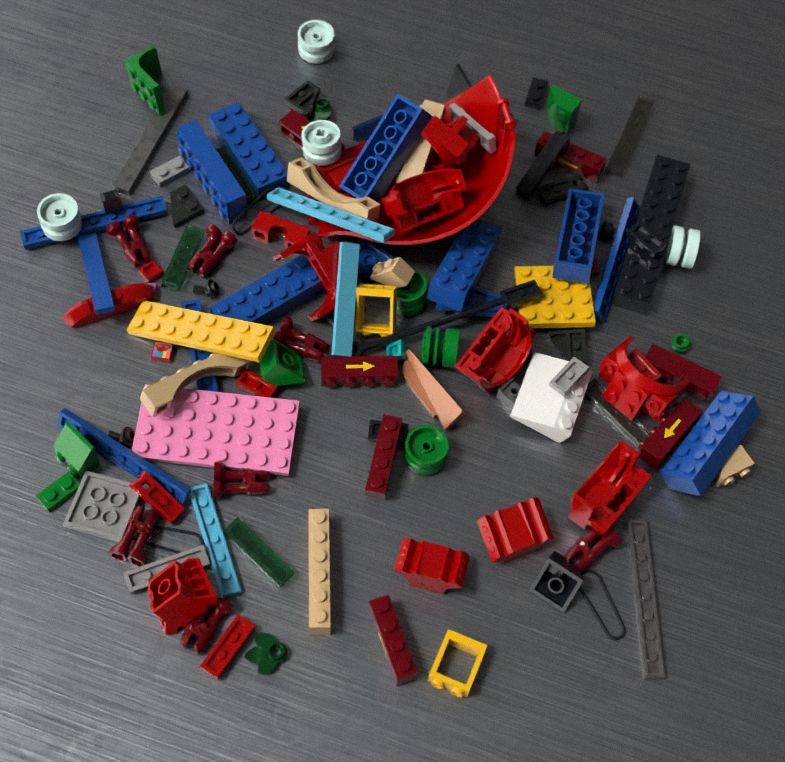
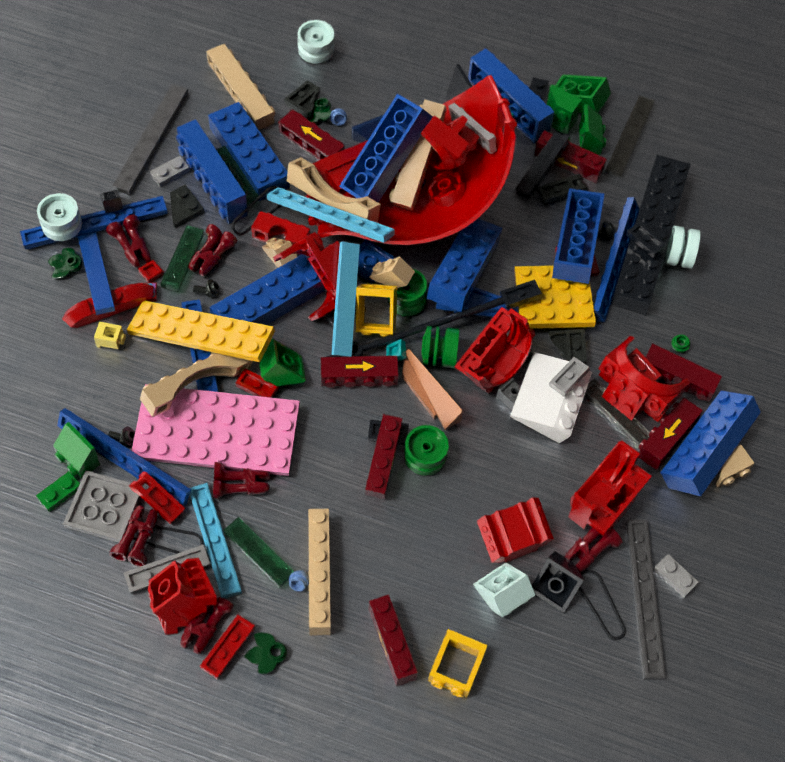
green bracket [125,46,166,115] -> none
tile [151,341,174,363] -> none
dark red piece [273,317,330,362] -> none
light aqua wheel [302,120,342,166] -> none
red piece [381,168,468,233] -> none
red slope [394,538,470,595] -> none
none -> dark green plate [48,248,83,279]
none -> light yellow brick [94,322,126,349]
none -> tan brick [206,44,275,130]
none -> tan slope [262,238,297,268]
none -> medium blue plate [289,570,309,591]
none -> medium blue plate [330,108,347,126]
none -> blue brick [468,49,554,144]
none -> light aqua slope [473,563,535,617]
none -> green slope [548,75,611,113]
none -> green slope [579,104,606,155]
none -> light grey plate [653,554,699,598]

